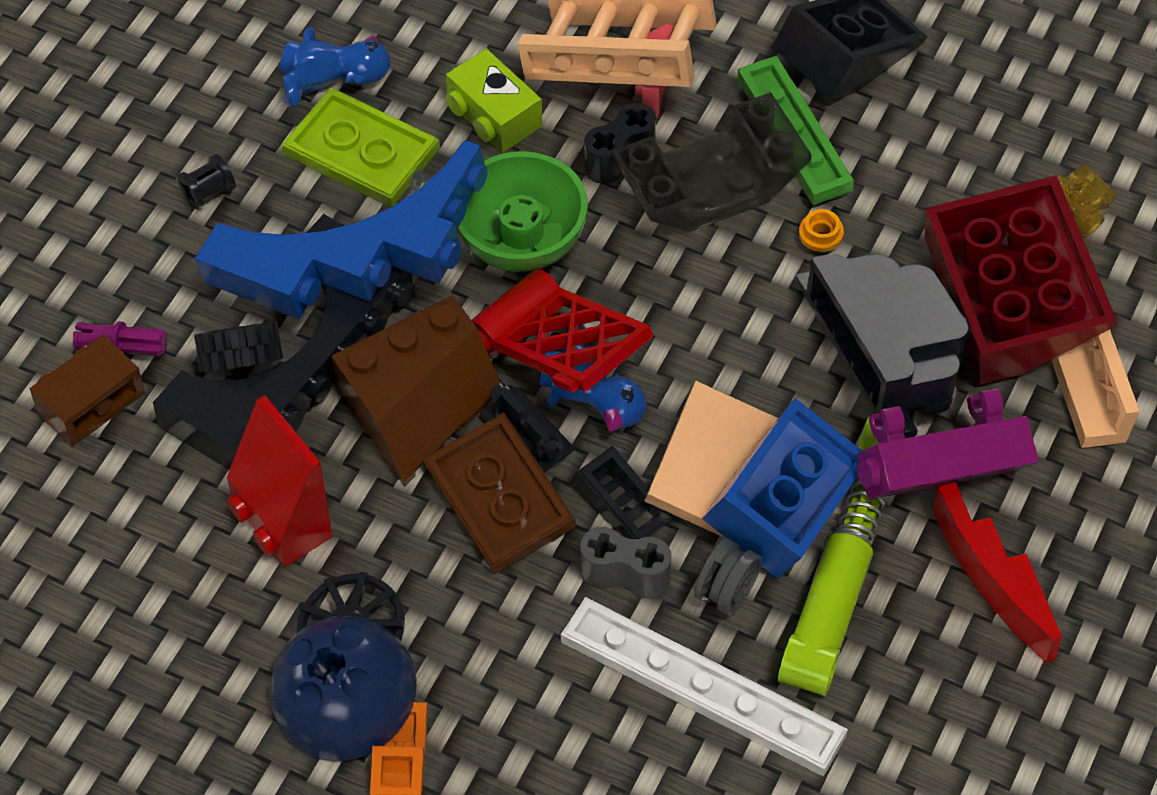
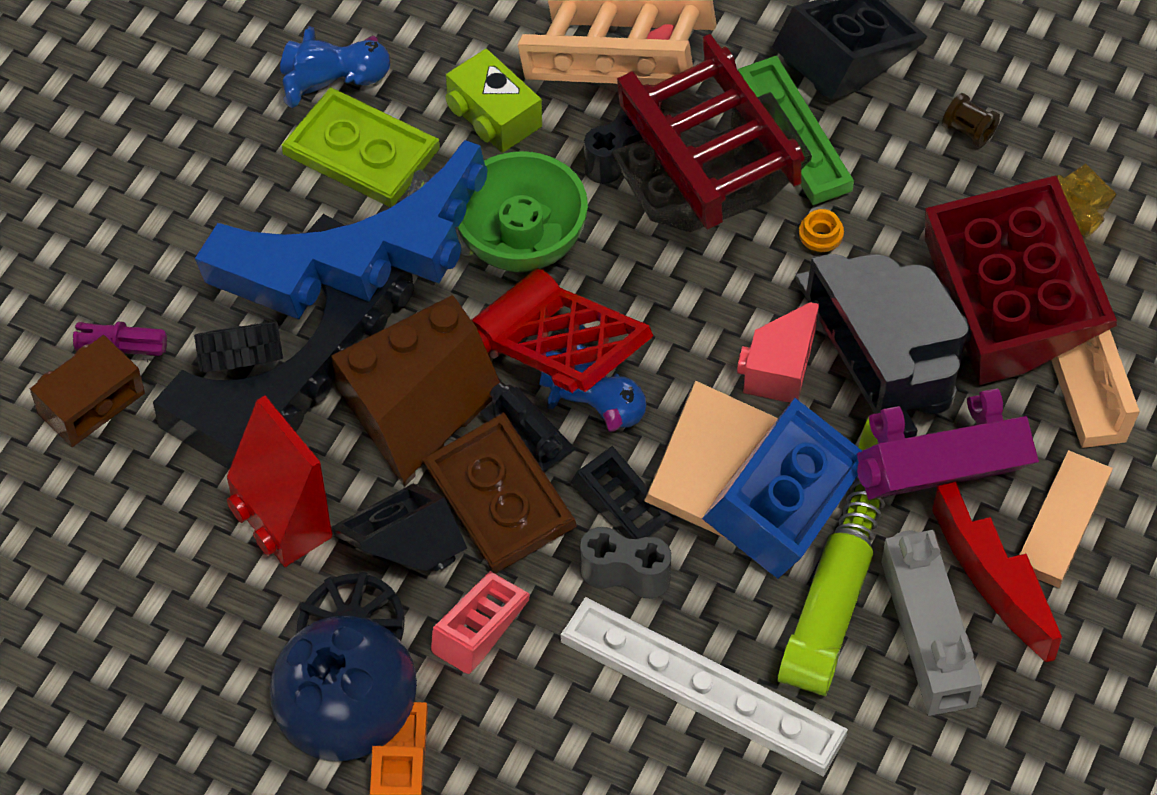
black bush [177,154,236,210] -> none
dark grey wheel [694,537,762,616] -> none
none -> black slope [331,483,467,571]
none -> coral slope [431,571,530,674]
none -> dark red fence [617,34,805,230]
none -> coral slope [737,302,819,403]
none -> light grey brick [881,530,982,716]
none -> dark brown bush [942,93,1000,148]
none -> light nougat tile [1020,450,1113,588]

